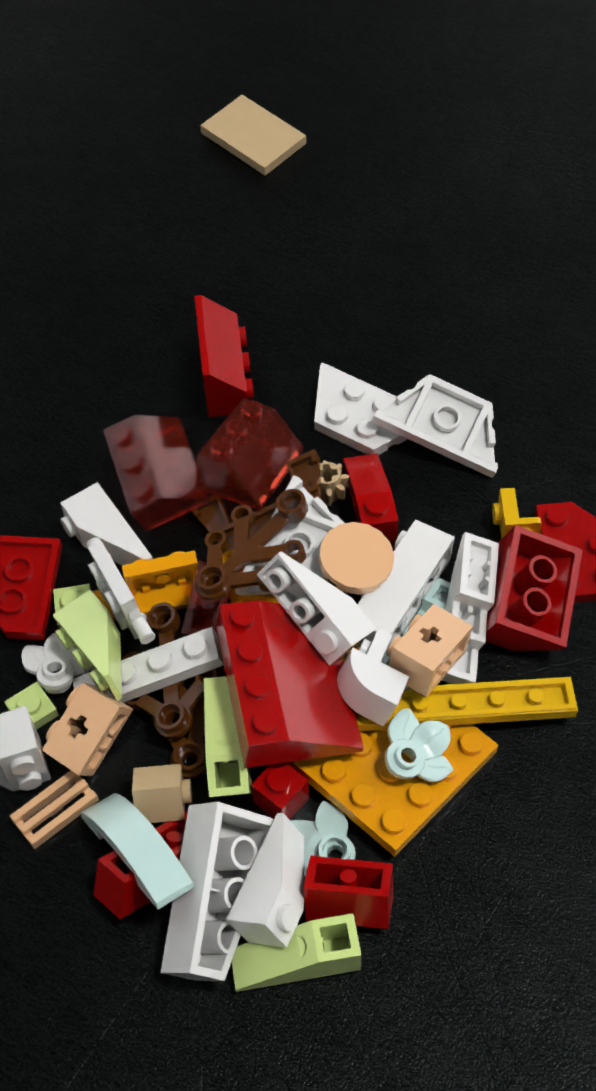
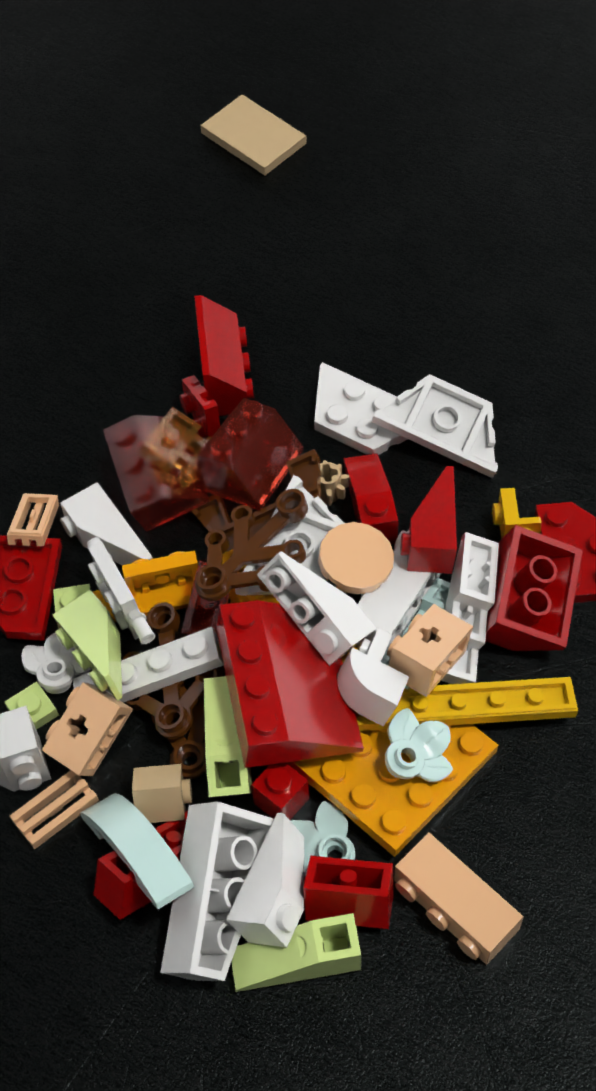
none -> light nougat tile [7,493,59,546]
none -> clear orange plate [138,407,218,487]
none -> red wing [179,375,223,450]
none -> light nougat brick [394,832,524,965]
none -> red slope [400,466,457,574]

